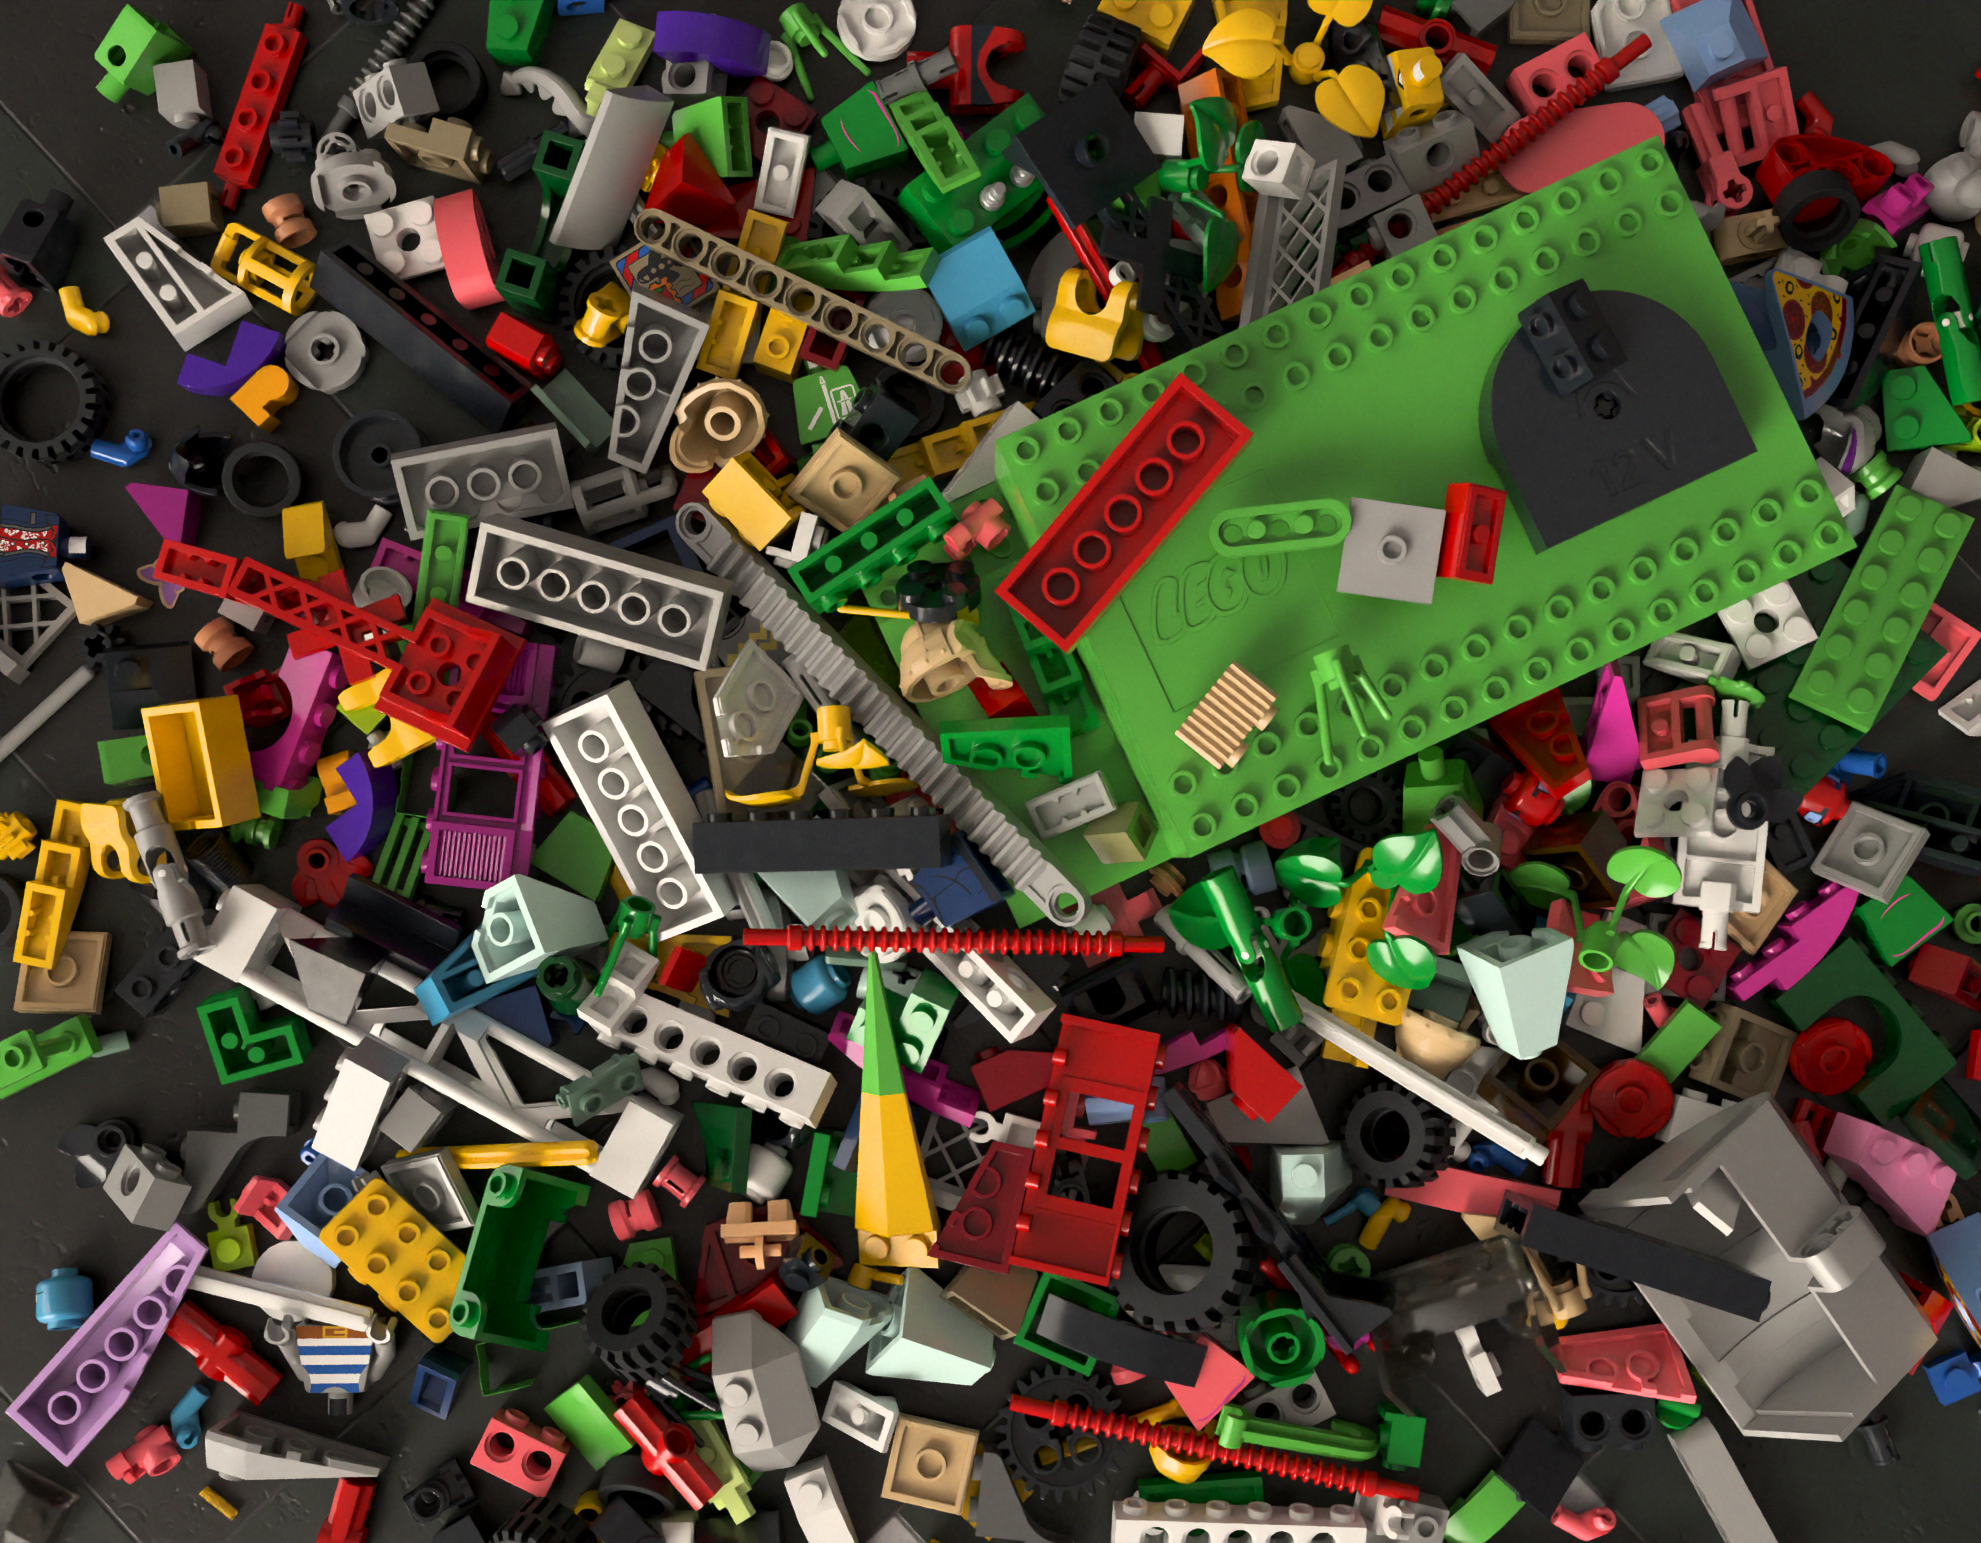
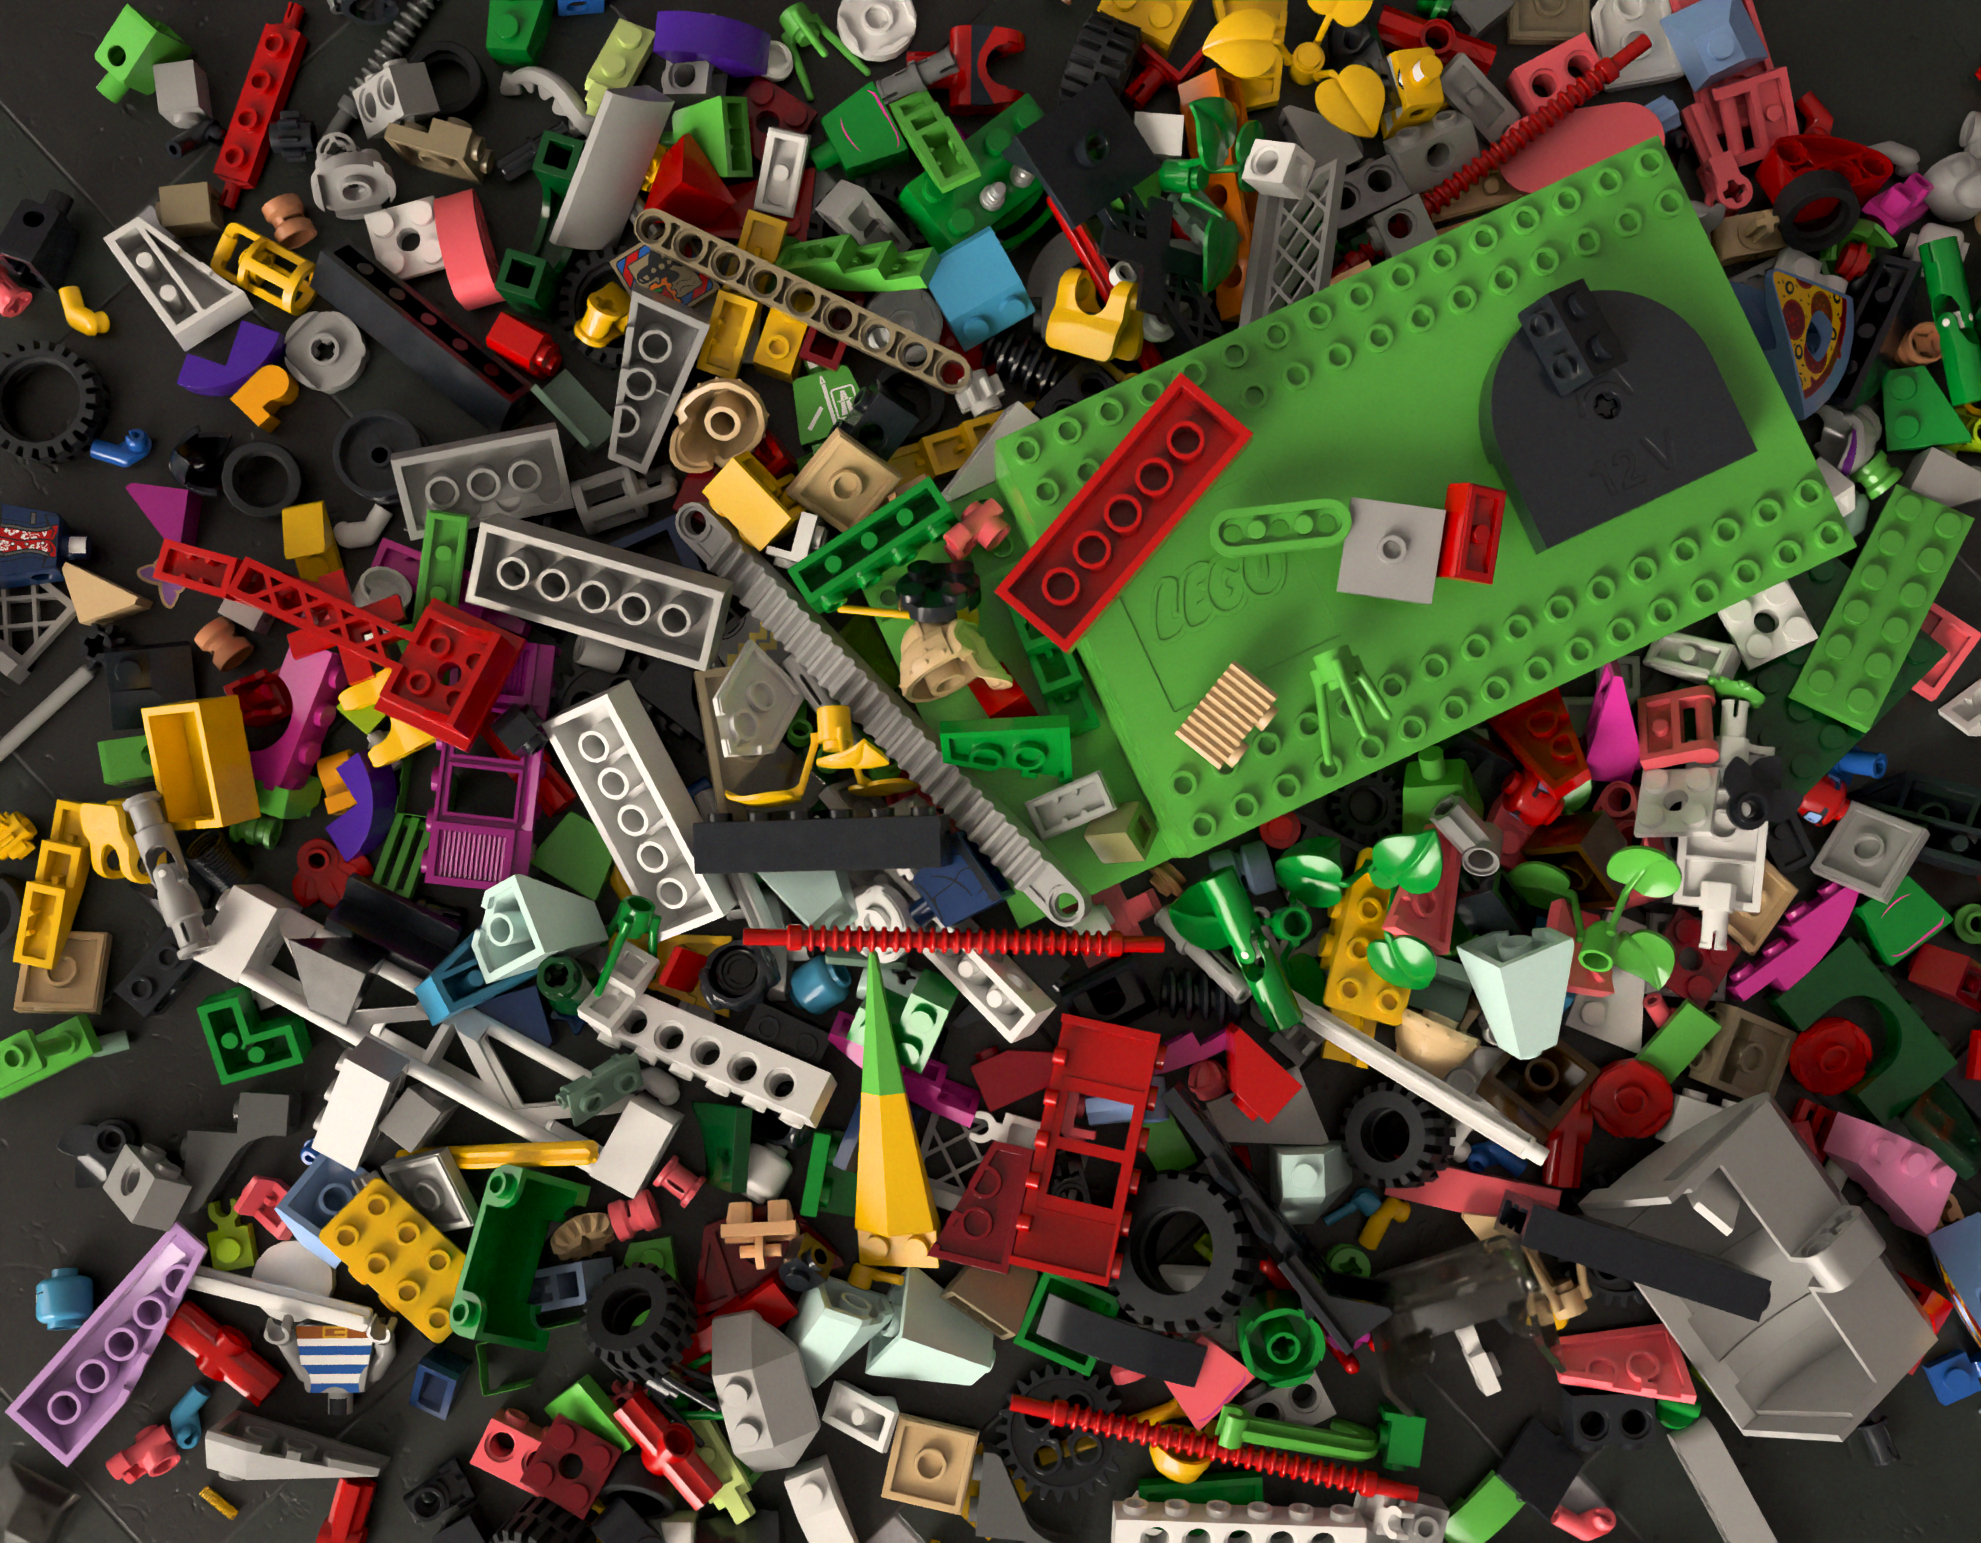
none -> dark red piece [520,1412,624,1520]
none -> tan gear [550,1213,615,1262]
none -> red plate [1834,241,1871,282]

